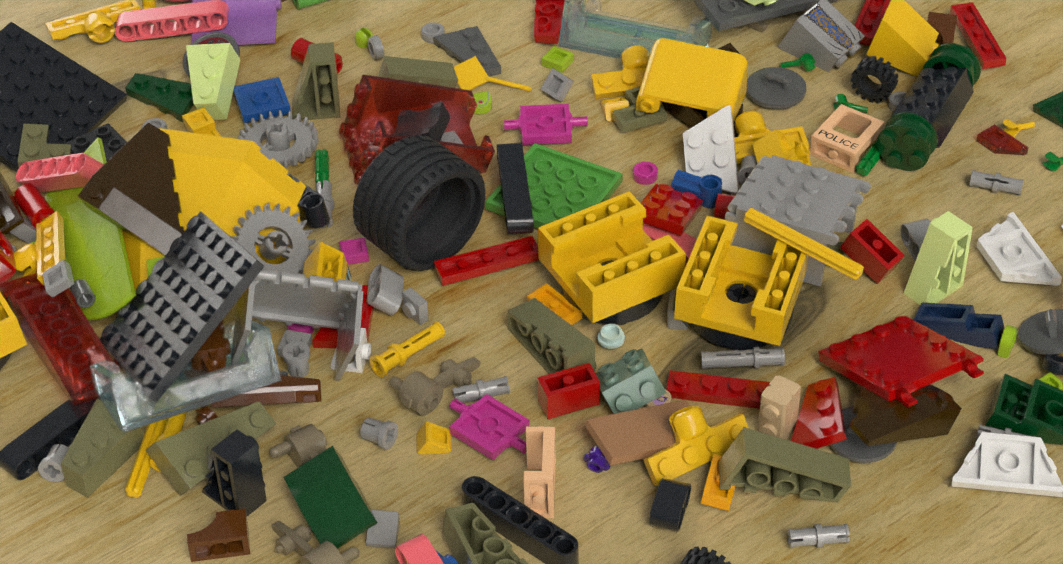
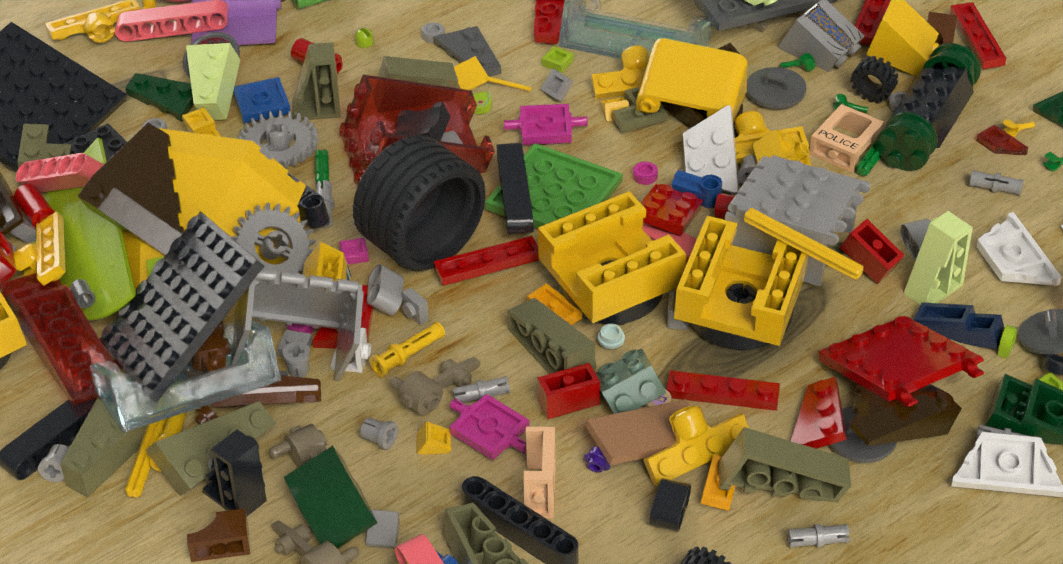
light grey plate [42,260,74,297] -> none
light grey tile [367,35,384,60] -> none
light grey pin [701,347,785,369] -> none
tan brick [758,376,801,440] -> none

